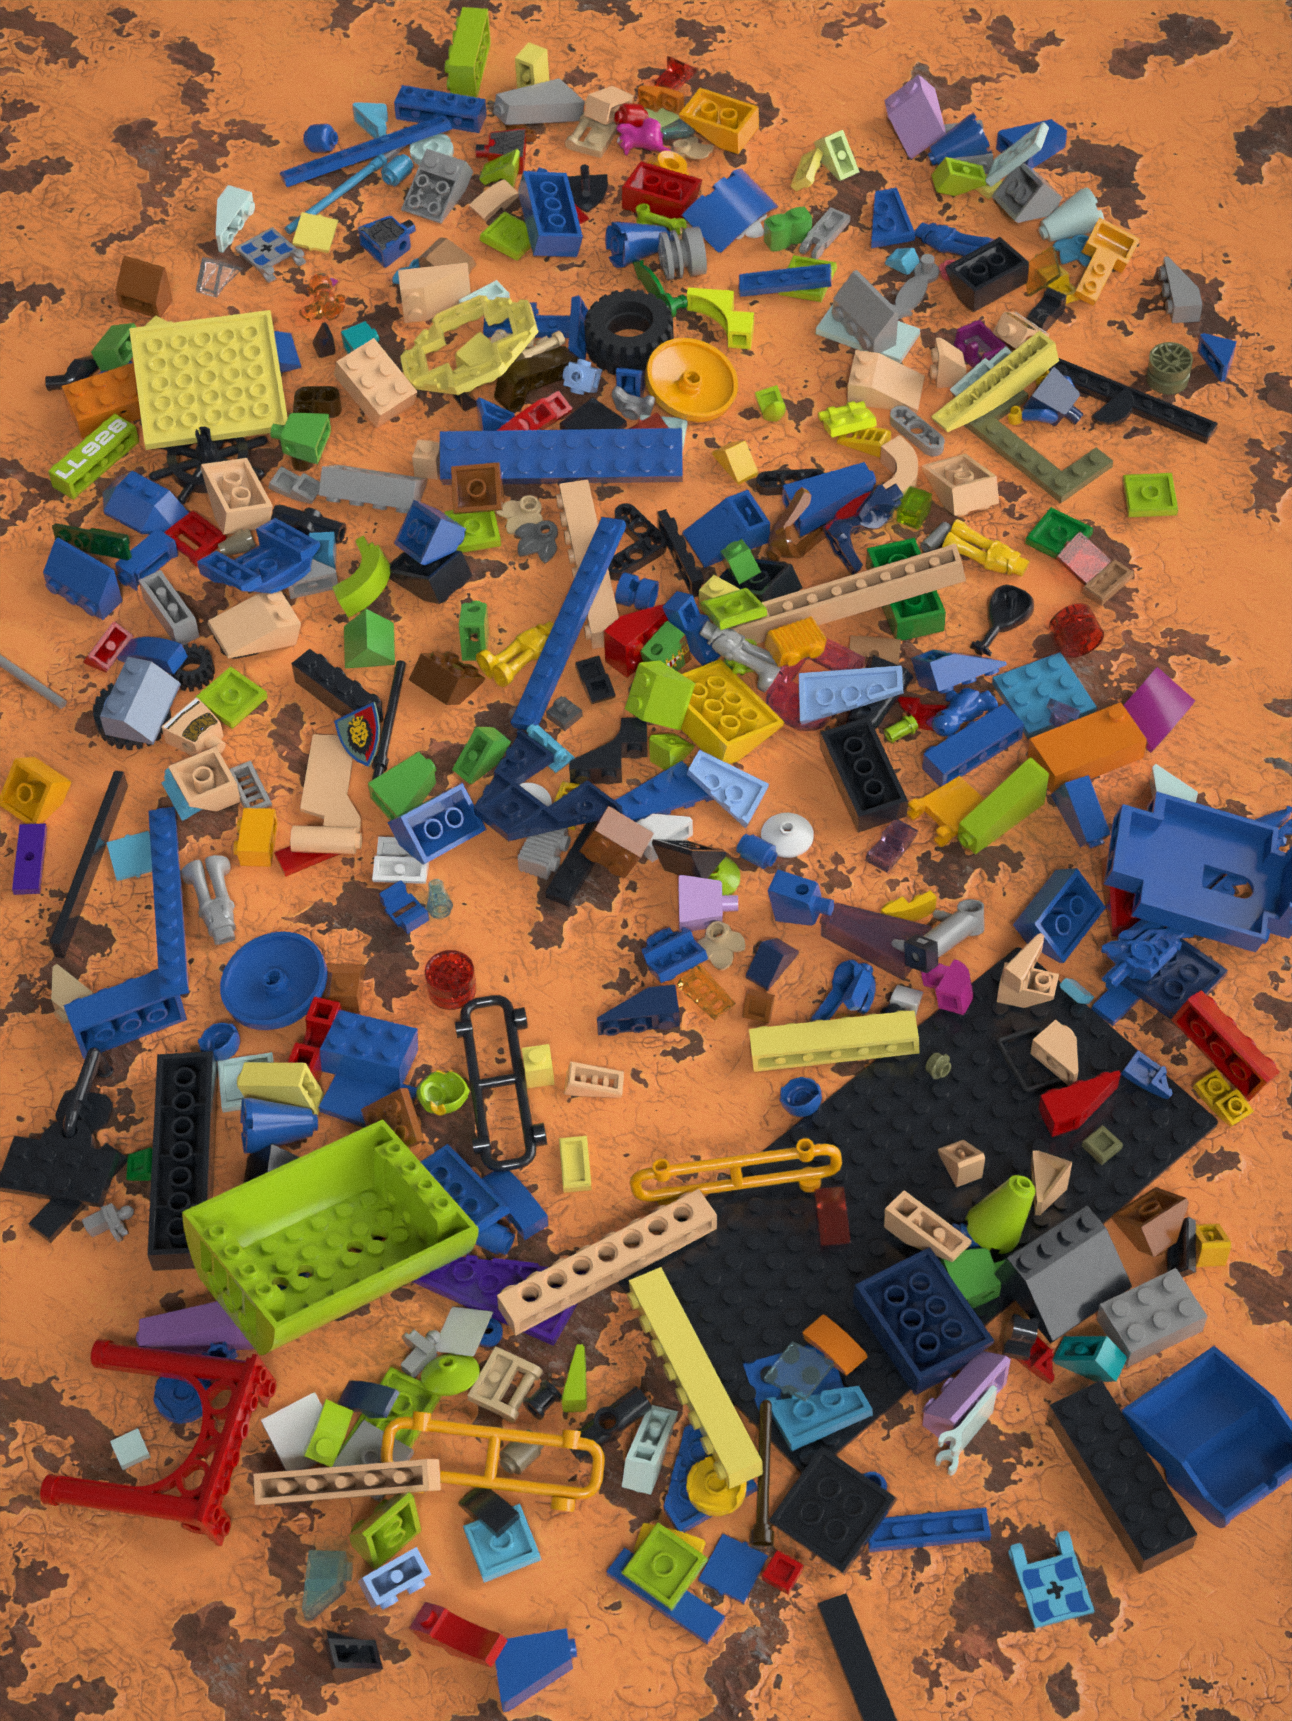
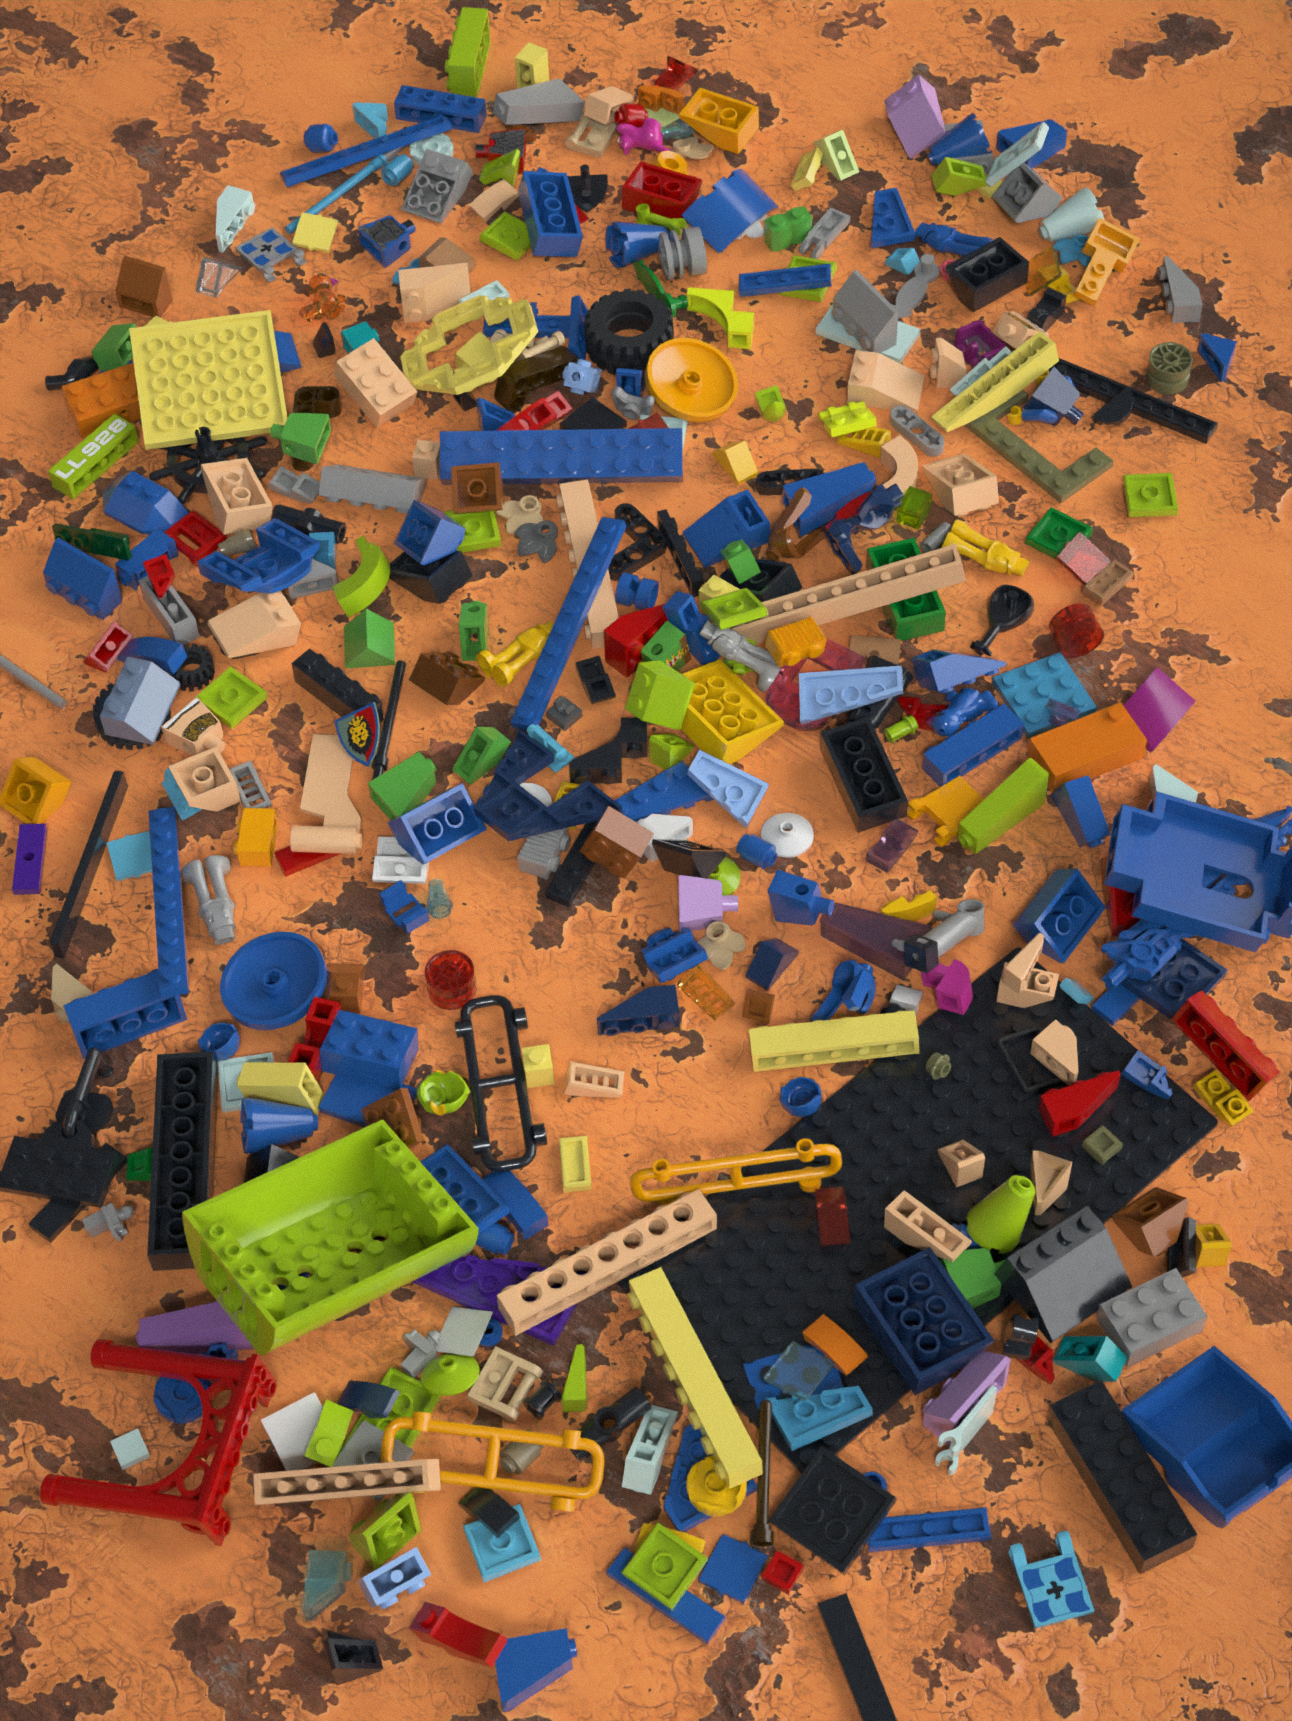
none -> red slope [143,554,175,599]

